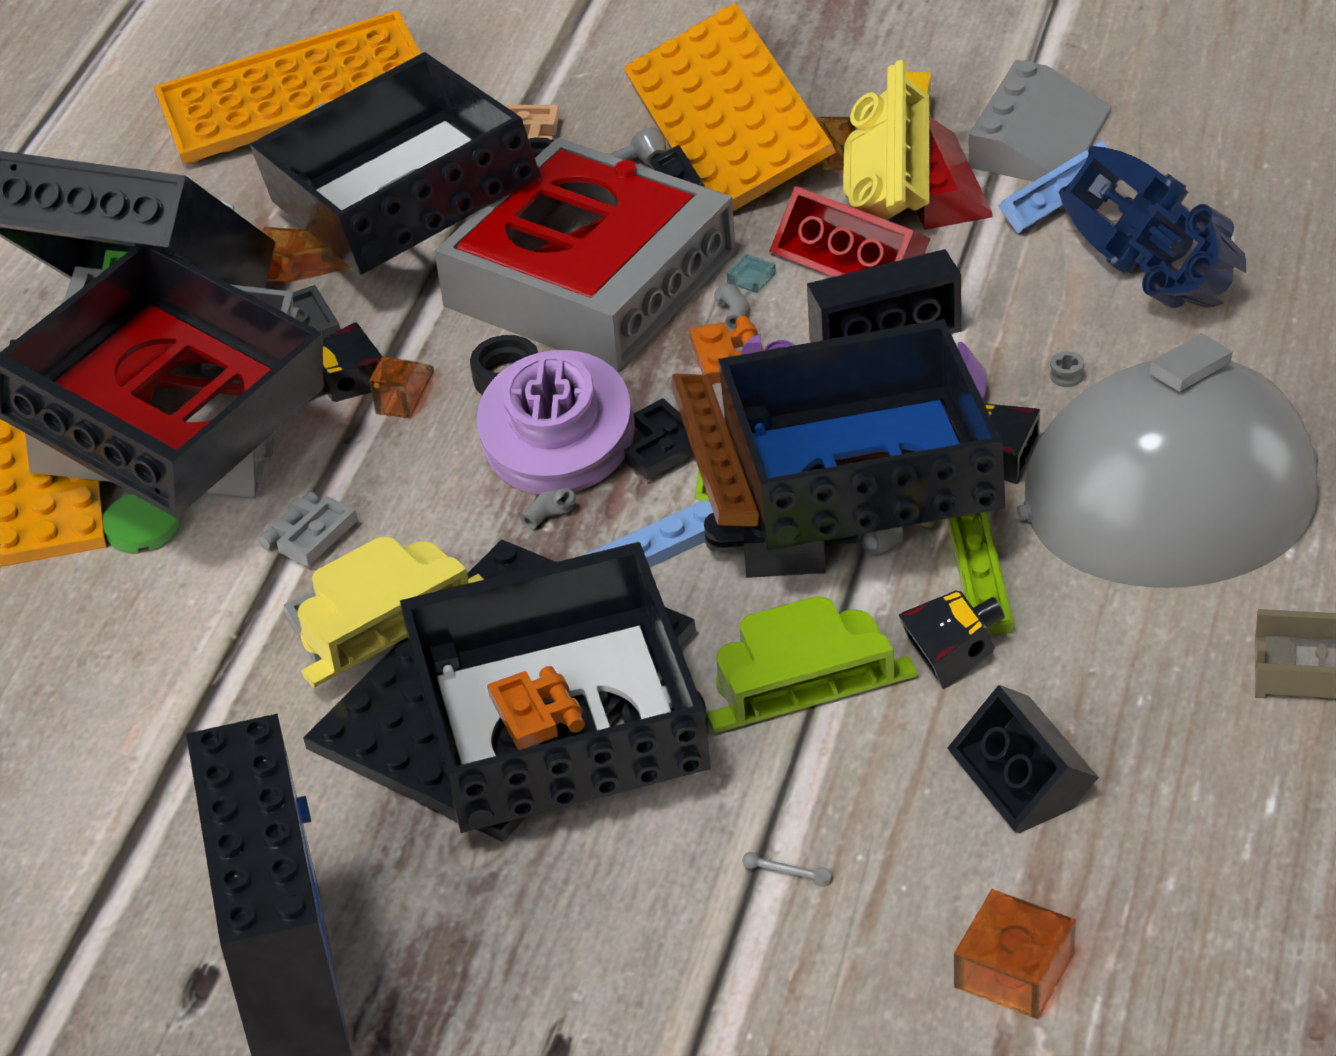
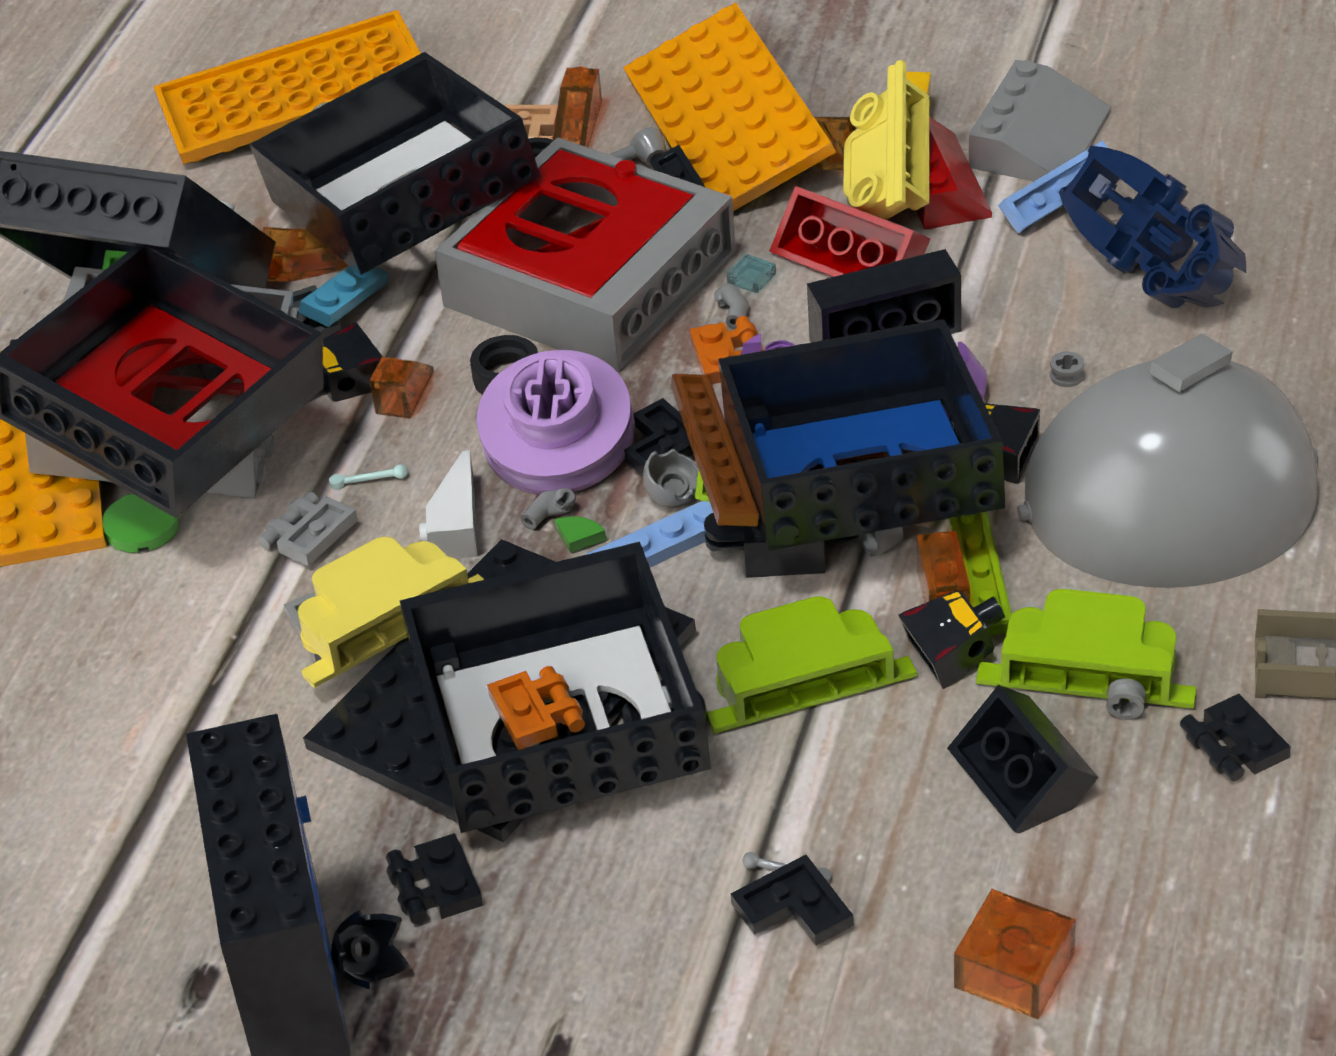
none -> medium azure plate [299,266,388,327]
none -> light aqua hinge [329,464,408,490]
none -> black piece [331,909,409,990]
none -> black plate [386,833,483,924]
none -> white slope [419,450,478,559]
none -> clear orange slope [553,66,602,147]
none -> bright green tile [554,516,606,553]
none -> light grey hair [643,449,699,506]
none -> black plate [730,854,854,945]
none -> clear orange brick [916,531,970,603]
none -> lime brick [976,589,1197,709]
none -> light grey bush [1106,678,1146,720]
none -> black plate [1180,693,1291,781]

